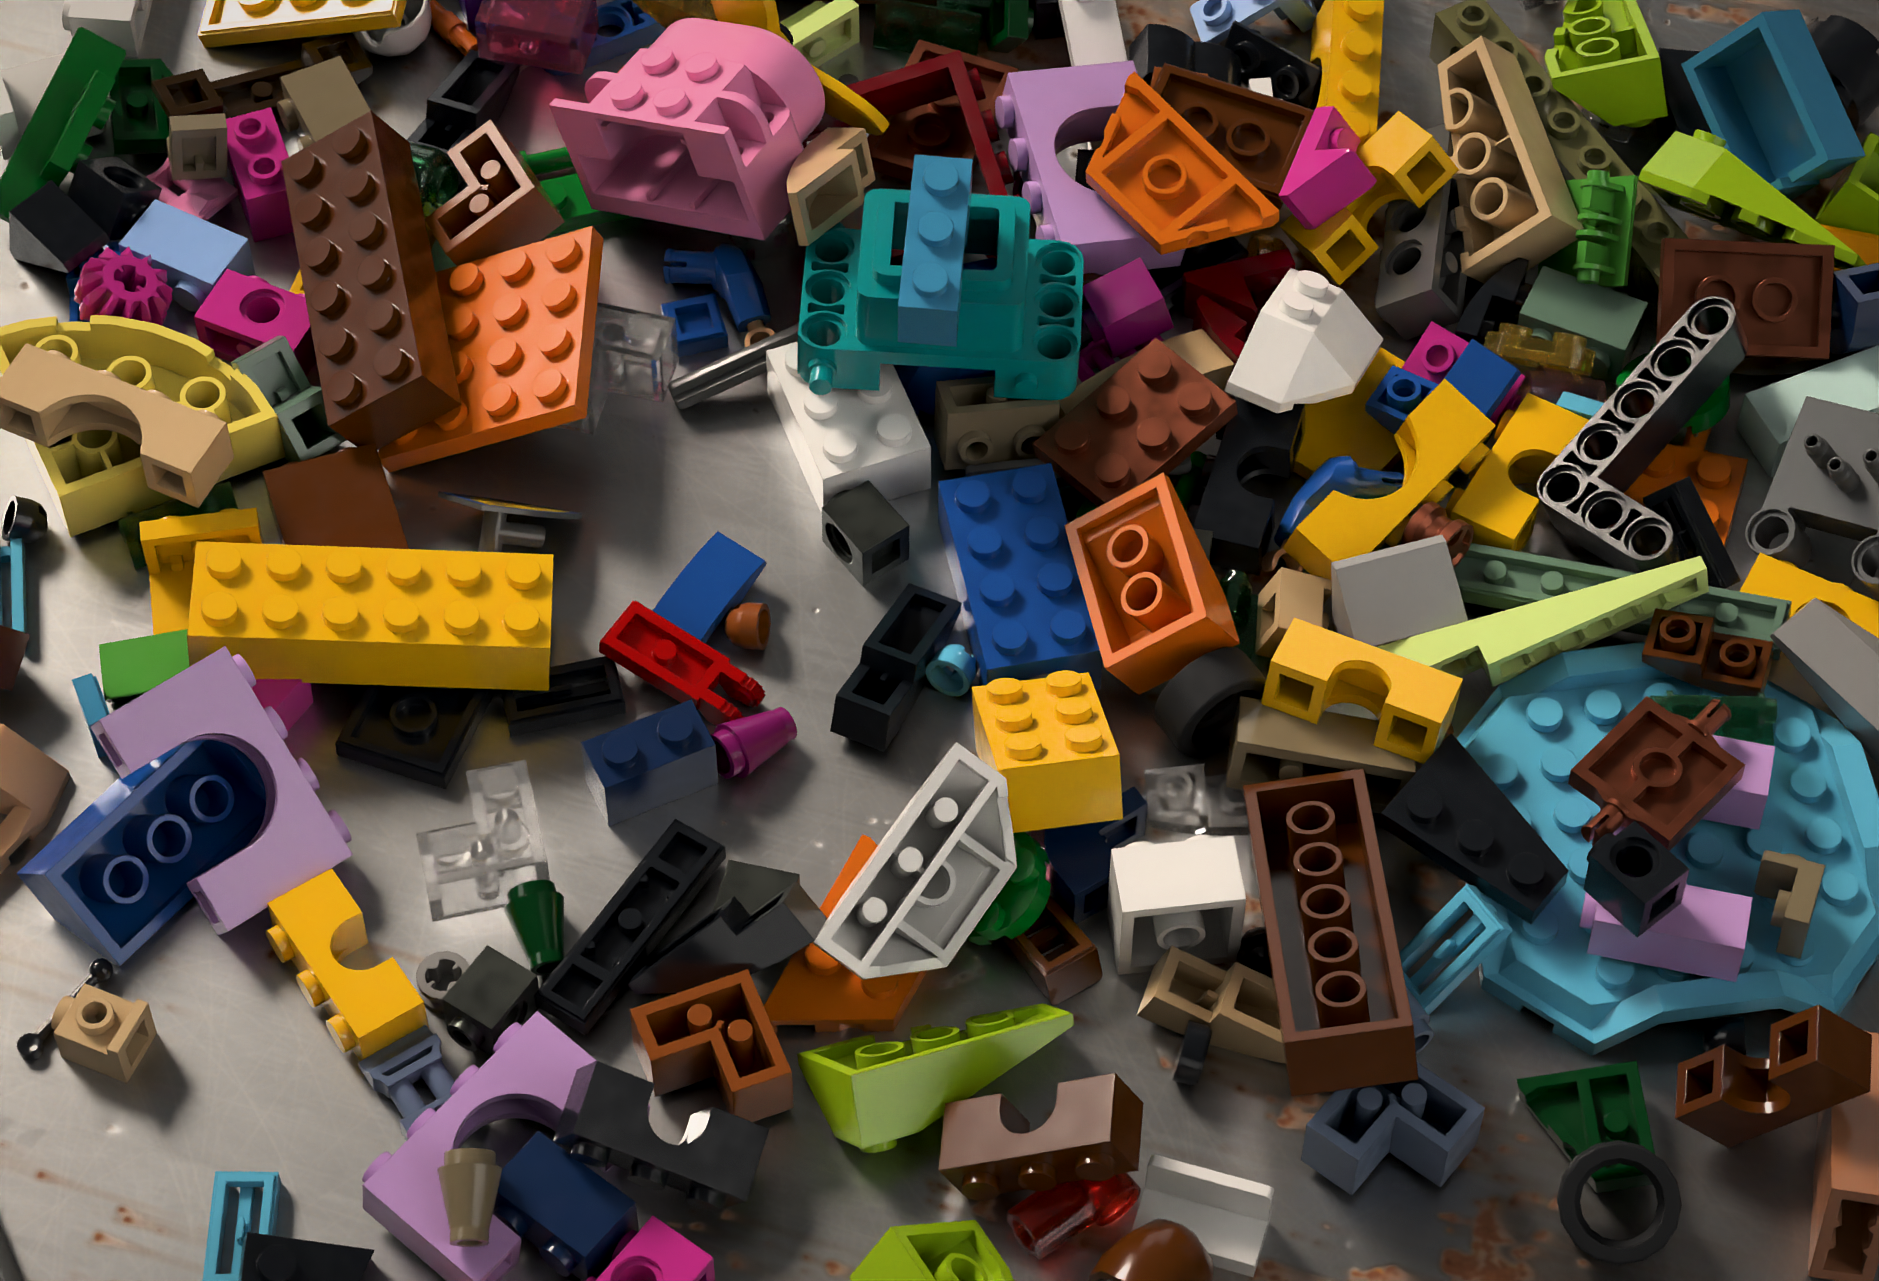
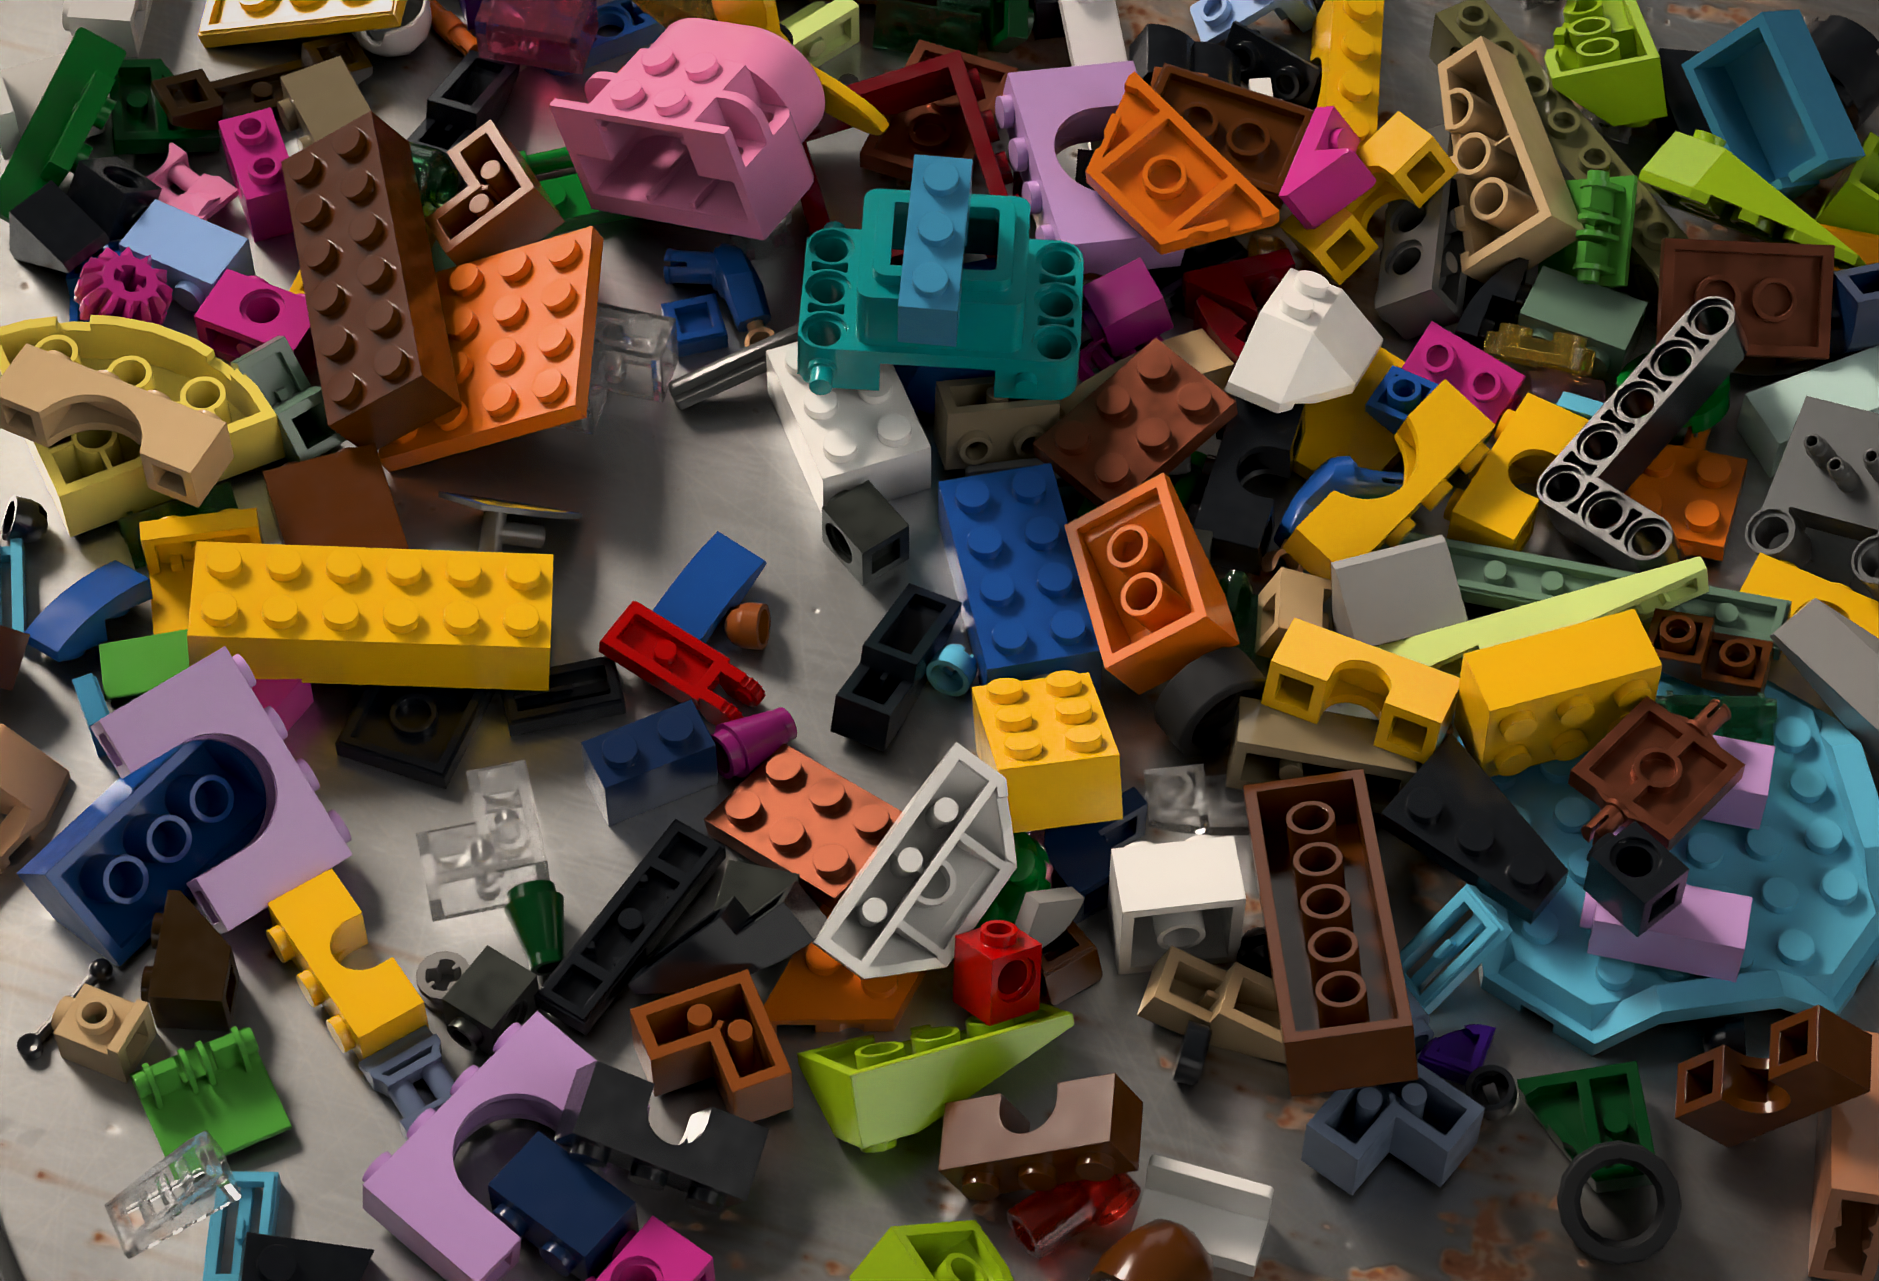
dark tan bracket [167,113,227,181] -> none
dark tan cone [437,1148,502,1247] -> none
tan slope [787,127,876,246] -> none
copper wheel [1401,501,1474,568] -> none
blue tile [1443,339,1521,419] -> none
black tile [1642,476,1741,589] -> none
dark tan bracket [1754,850,1825,959] -> none
none -> blue slope [24,560,153,662]
none -> clear slope [105,1130,243,1259]
none -> bright green hinge [129,1026,292,1177]
none -> dark brown slope [141,890,239,1032]
none -> plate [704,743,902,910]
none -> red brick [953,920,1042,1026]
none -> light grey tile [1015,886,1085,948]
none -> dark purple tile [1417,1024,1496,1086]
none -> yellow brick [1454,609,1662,777]
none -> black hinge [1465,1065,1517,1120]

